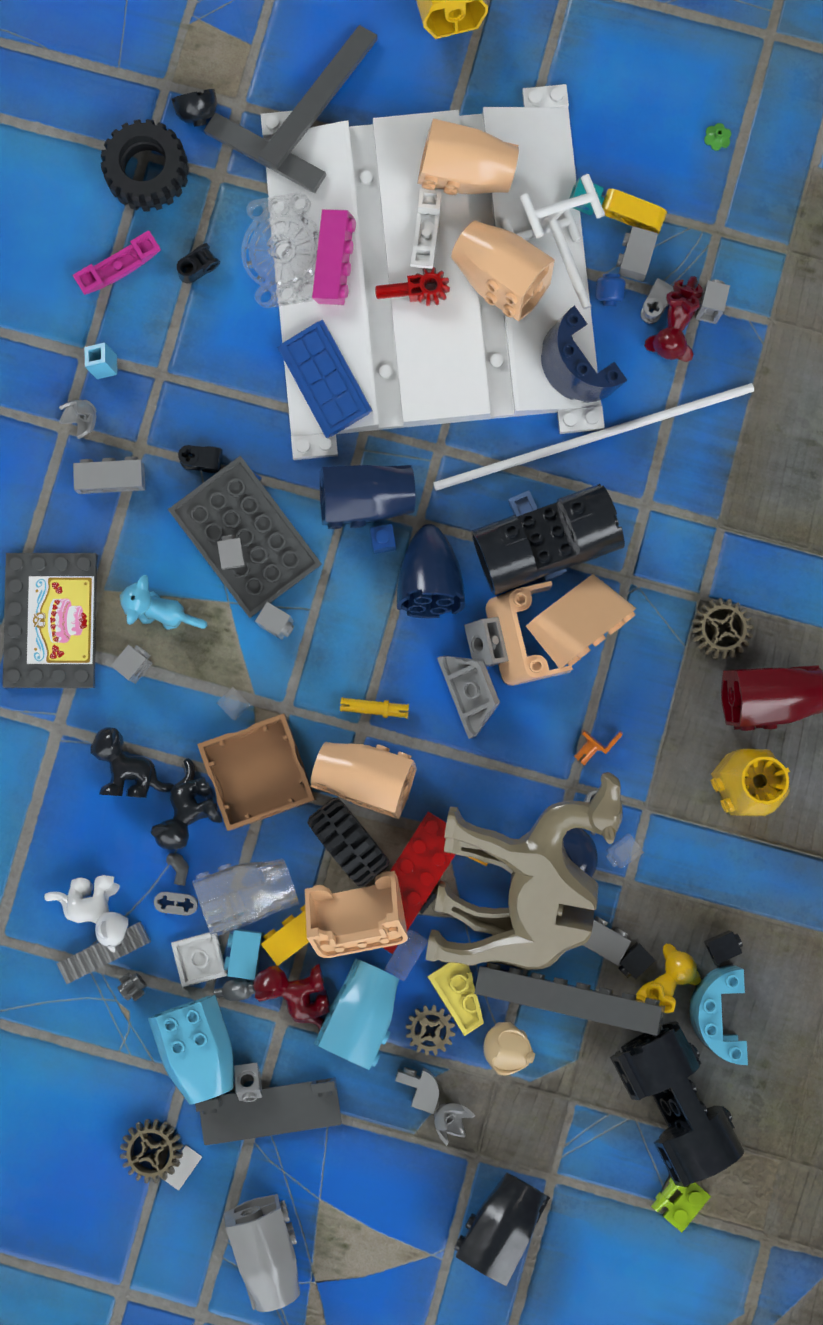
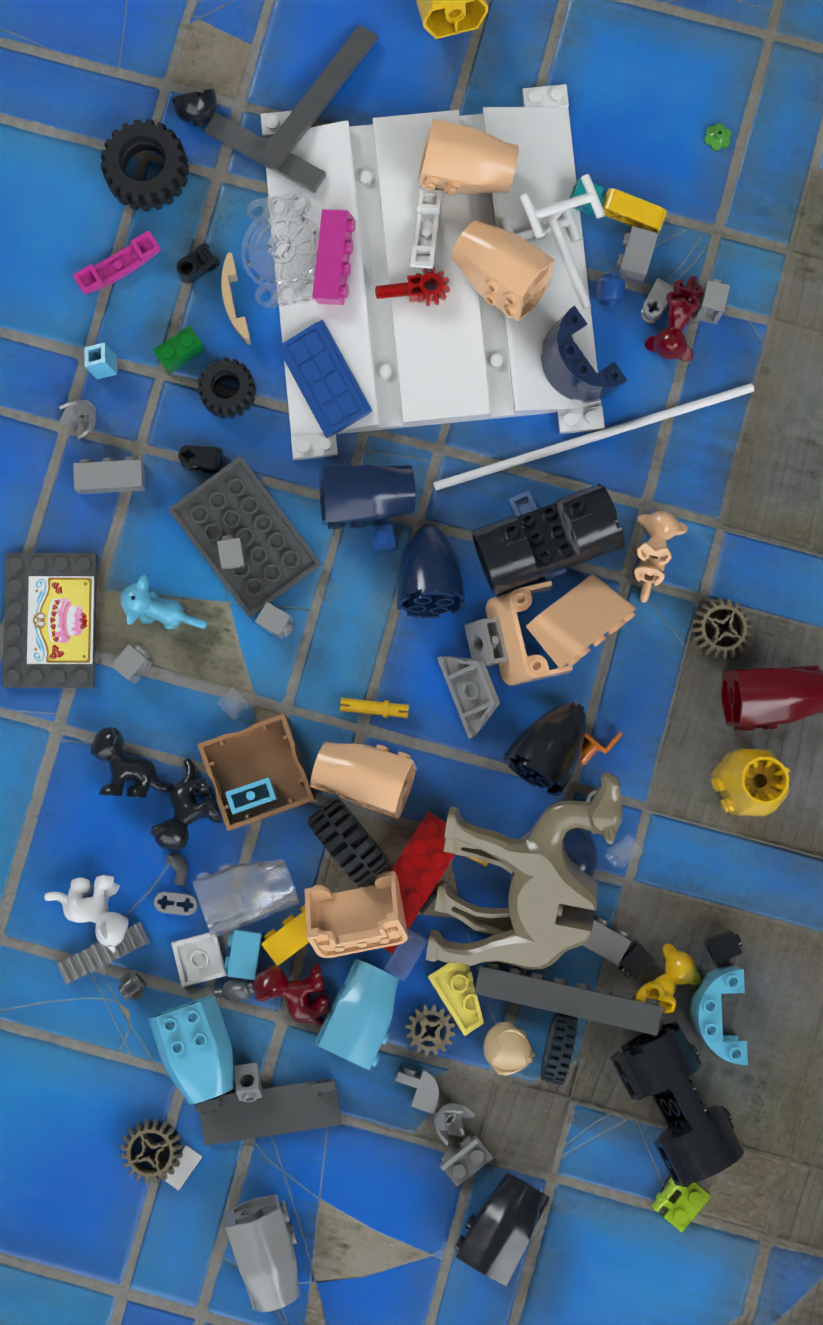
none -> green brick [153,325,205,375]
none -> black tyre [197,357,256,419]
none -> tan slope [221,253,251,345]
none -> medium azure brick [225,777,278,814]
none -> light grey bracket [440,1134,493,1187]
none -> black cylinder [502,702,586,796]
none -> black wheel [540,1012,578,1085]
none -> light nougat animal [634,511,688,603]

